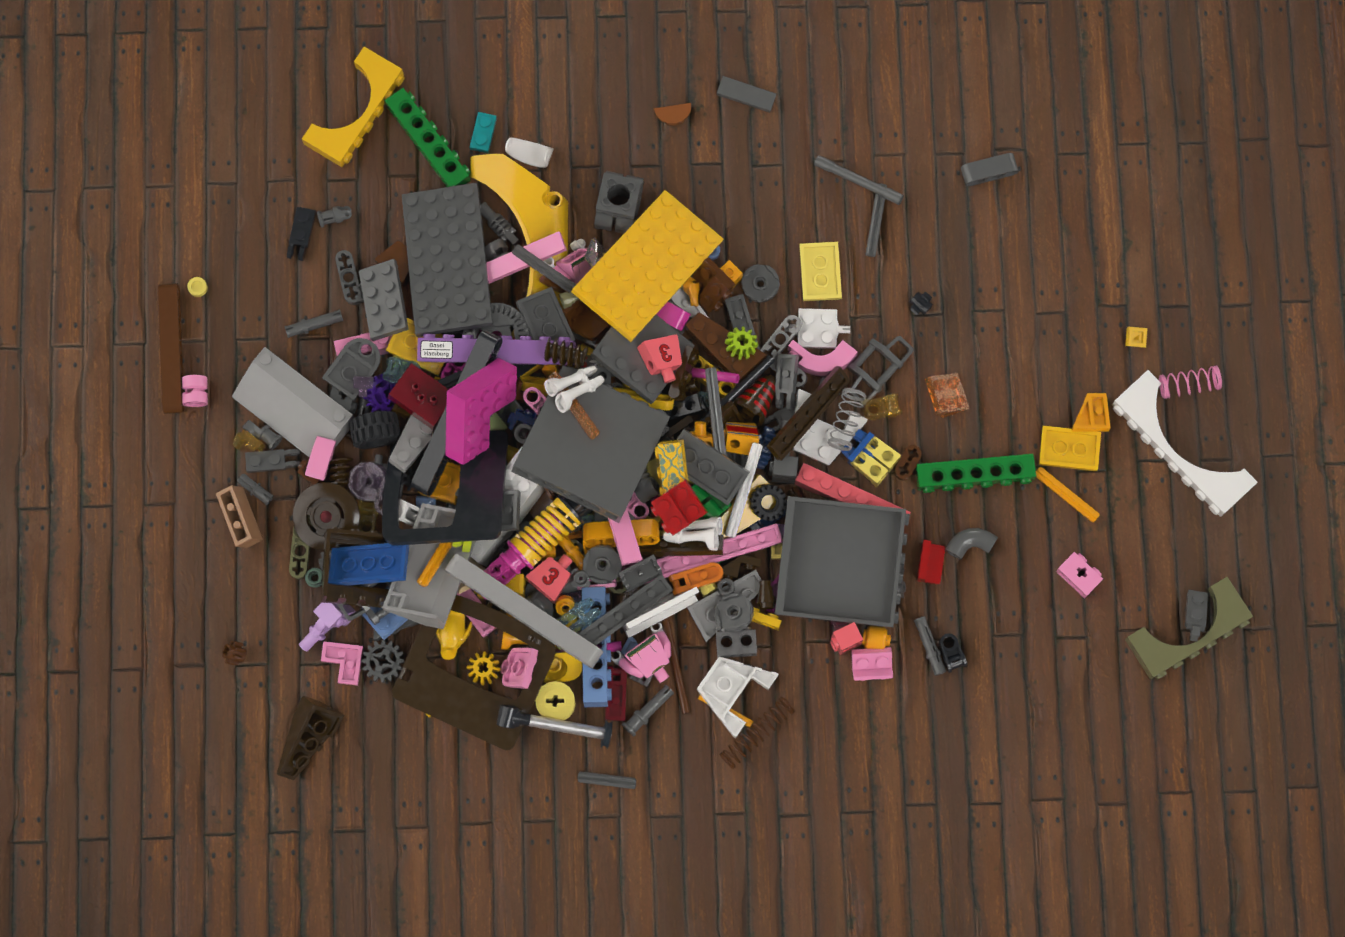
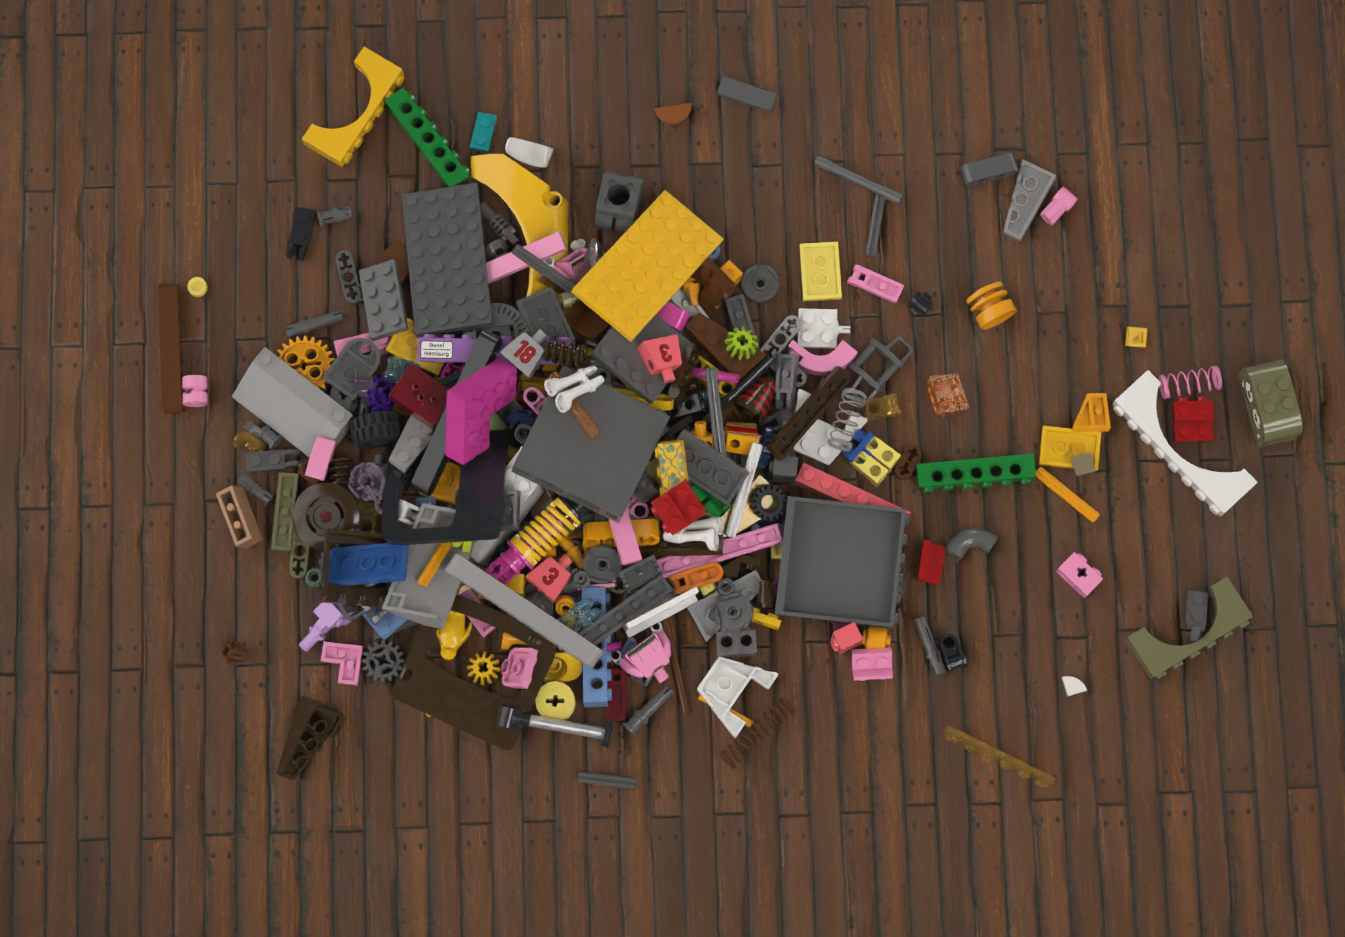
none -> olive plate [271,472,299,552]
none -> light orange gear [277,336,335,391]
none -> light grey torso [500,328,548,378]
none -> bright pink plate [847,265,904,304]
none -> clear yellow plate [943,725,1056,788]
none -> light orange wheel [966,281,1017,330]
none -> light grey wing [1003,159,1056,242]
none -> bright pink piece [1040,186,1078,225]
none -> white tile [1061,676,1087,697]
none -> dark tan tile [1071,453,1095,477]
none -> red plate [1172,397,1214,443]
none -> olive brick [1238,359,1303,448]

